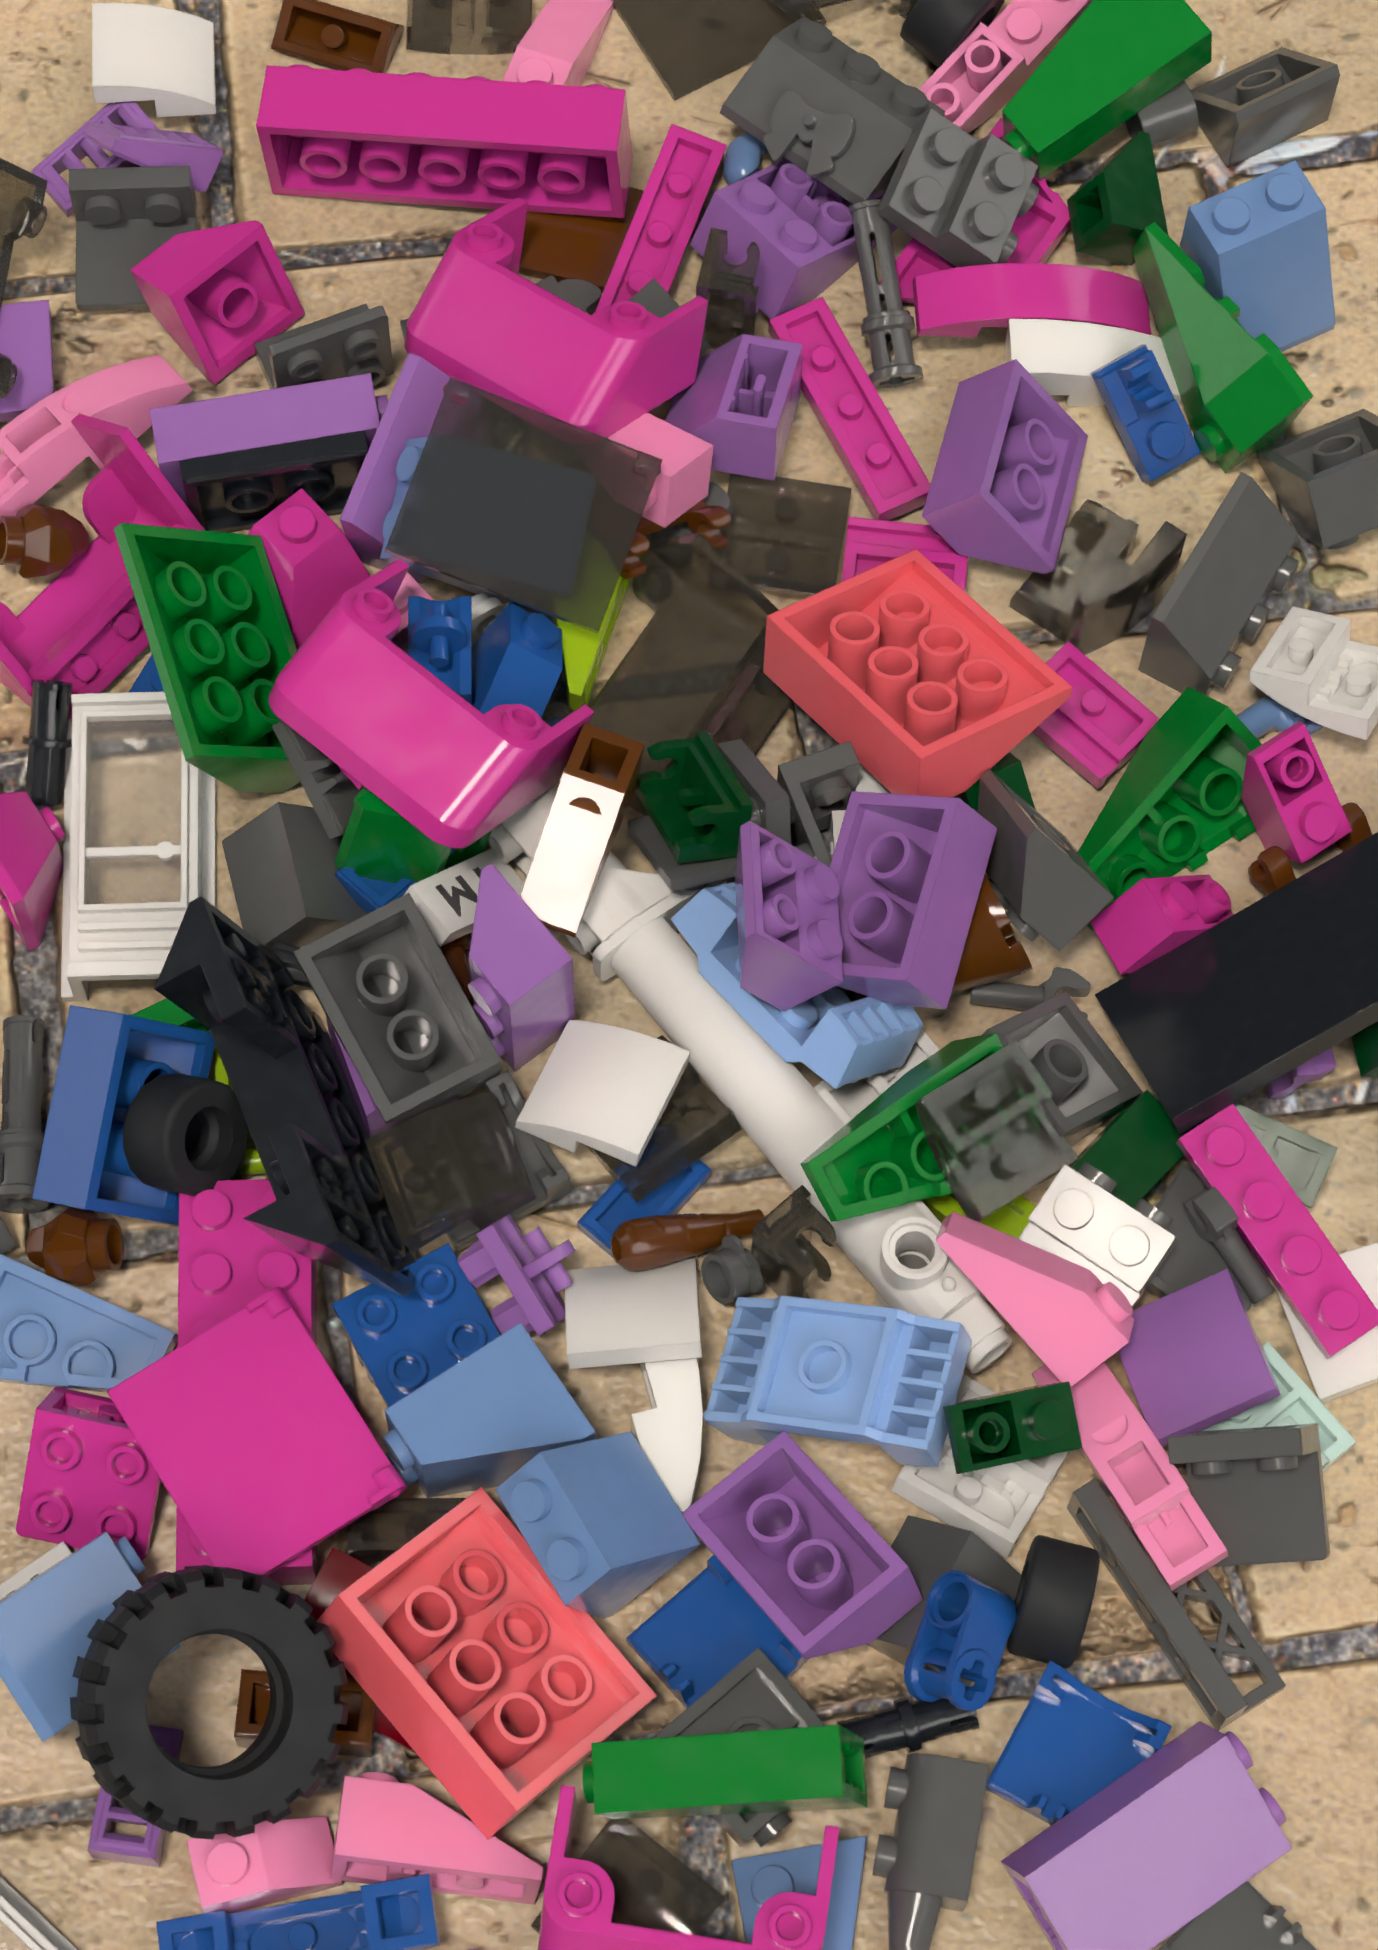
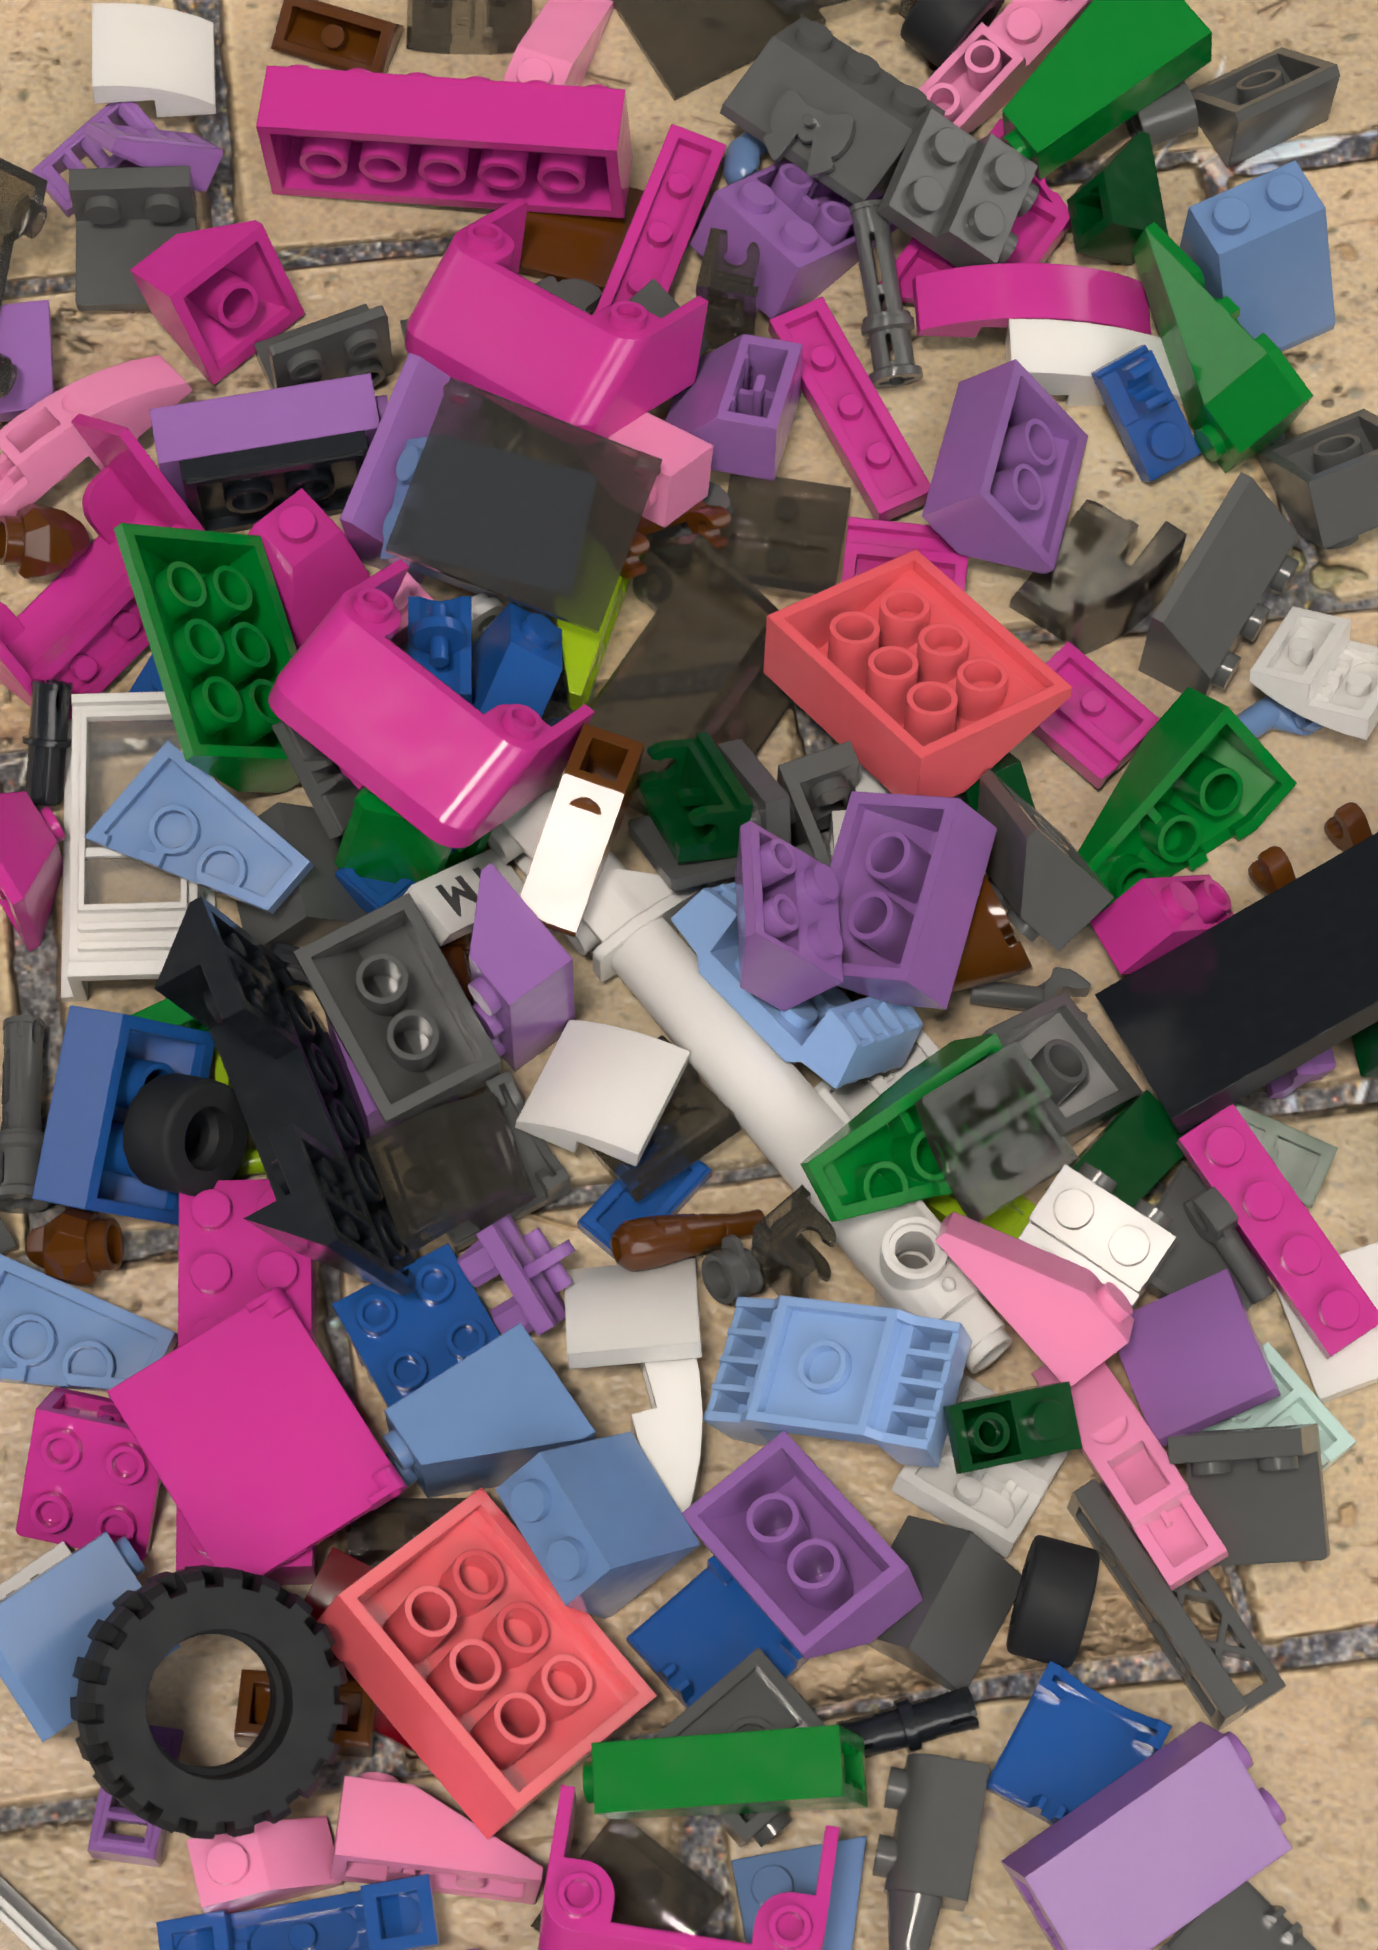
blue piece [904,1570,1016,1711] -> none
dark pink slope [1241,721,1352,863] -> none
none -> medium blue wing [84,740,315,914]

